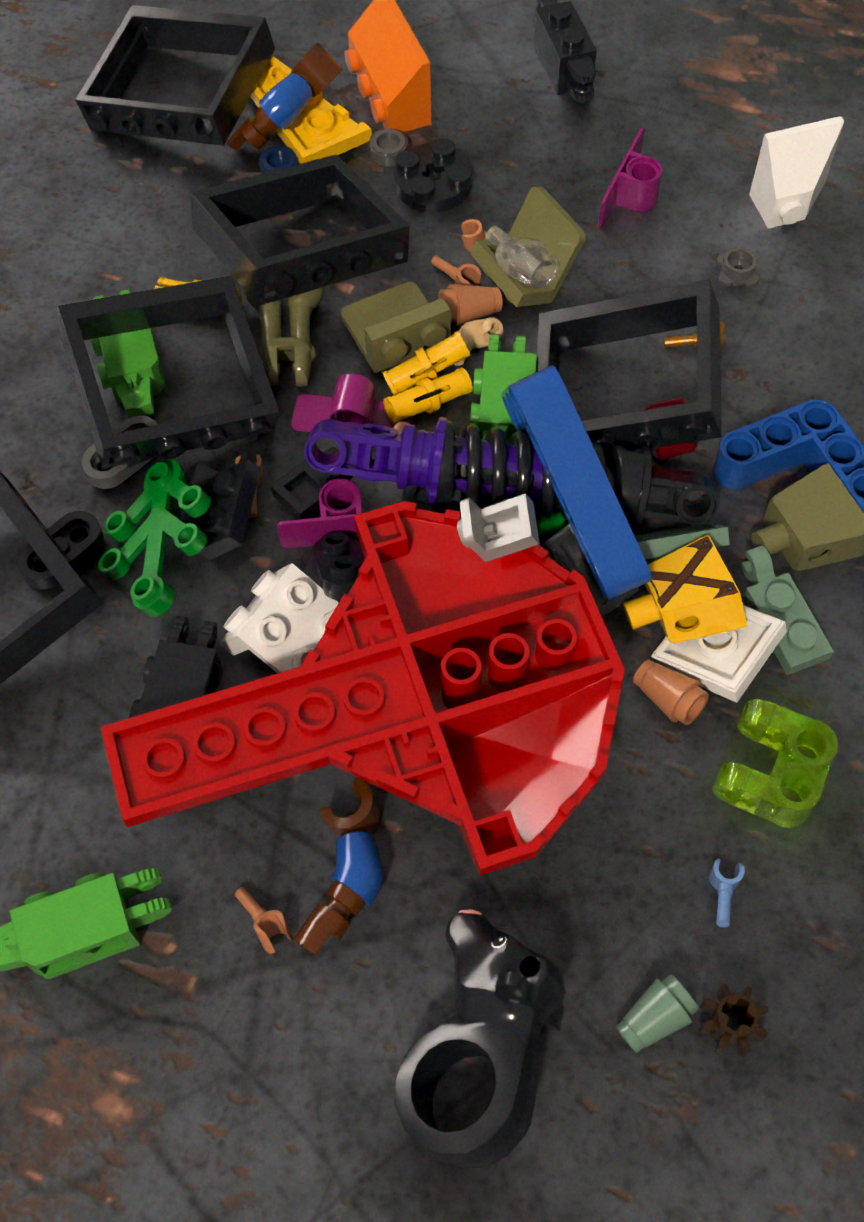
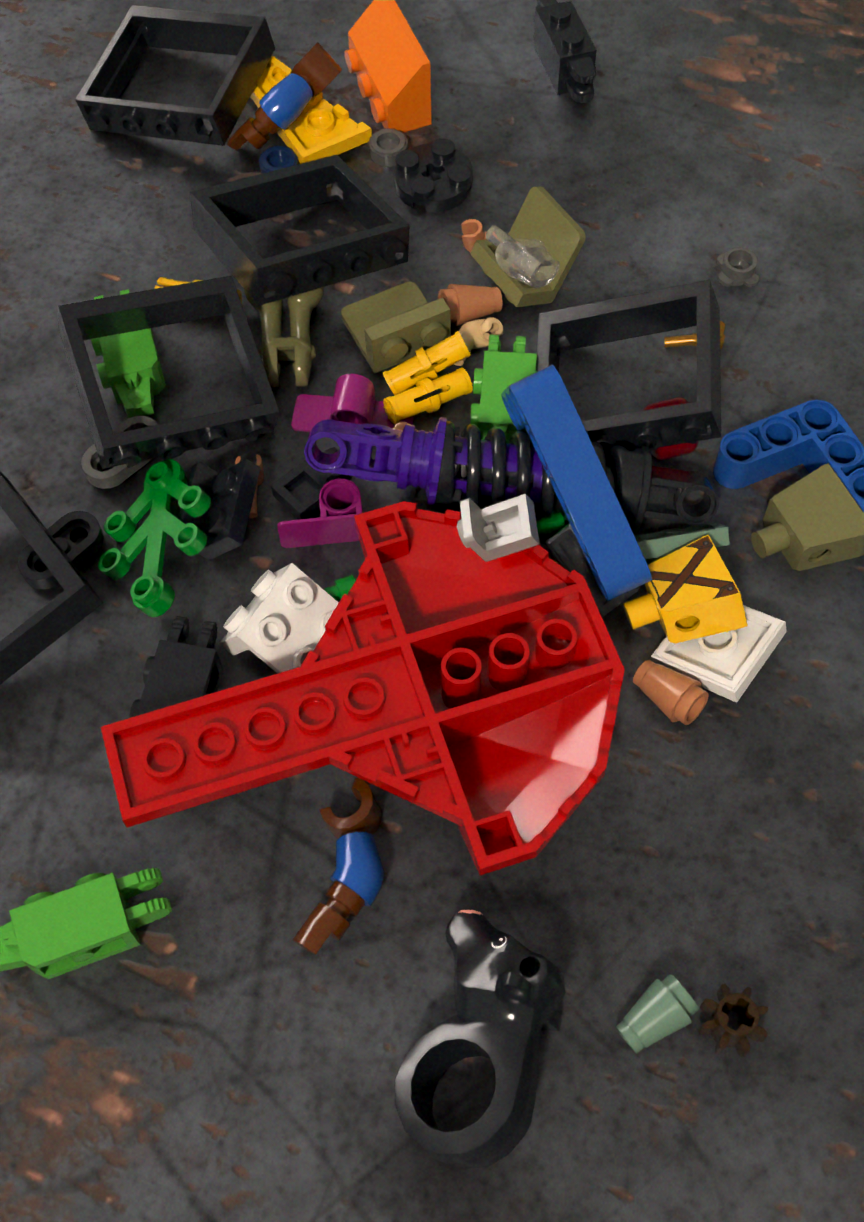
nougat hand [235,887,293,954] -> none
black plate [313,532,365,600] -> none
nougat hand [431,255,481,286] -> none
magenta piece [598,128,662,228] -> none
medium blue hand [709,858,745,927] -> none
clear neon green piece [712,699,838,828] -> none
sand green plate [740,545,834,675] -> none
white slope [749,116,844,229] -> none

